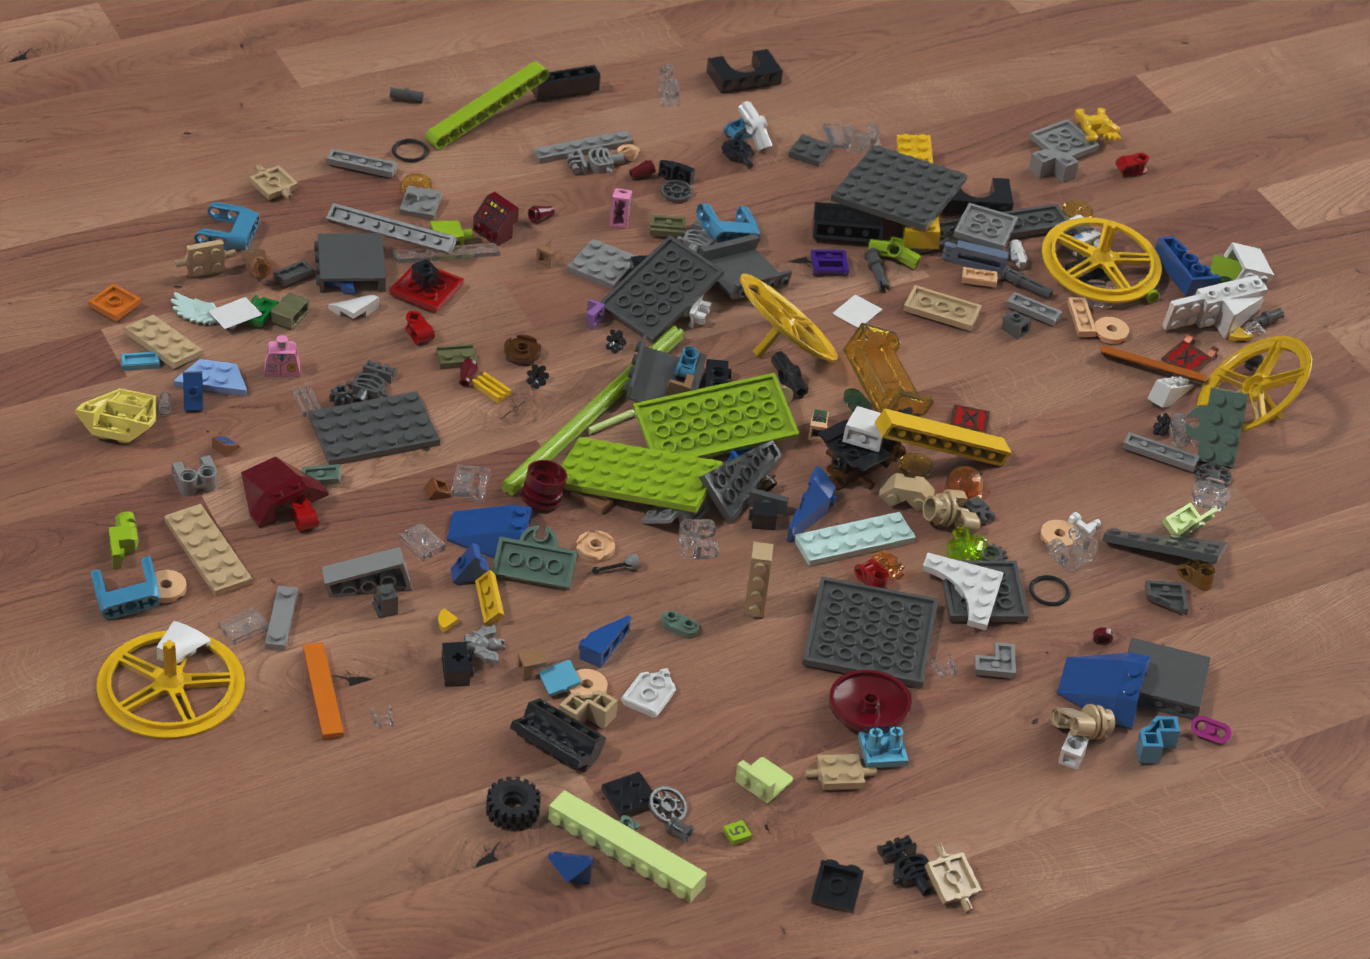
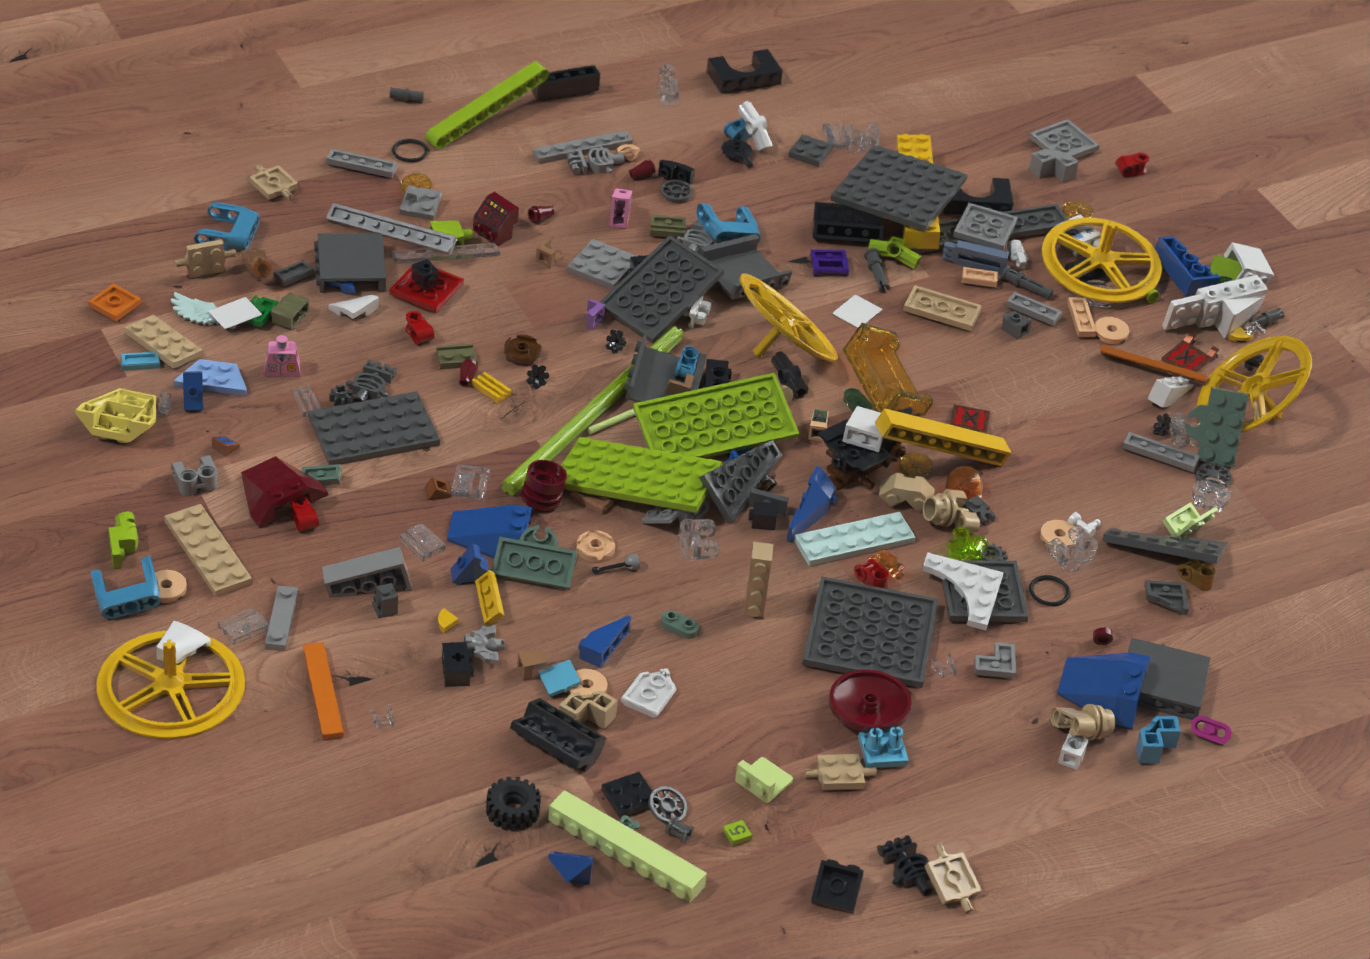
yellow animal [1074,108,1121,144] -> none

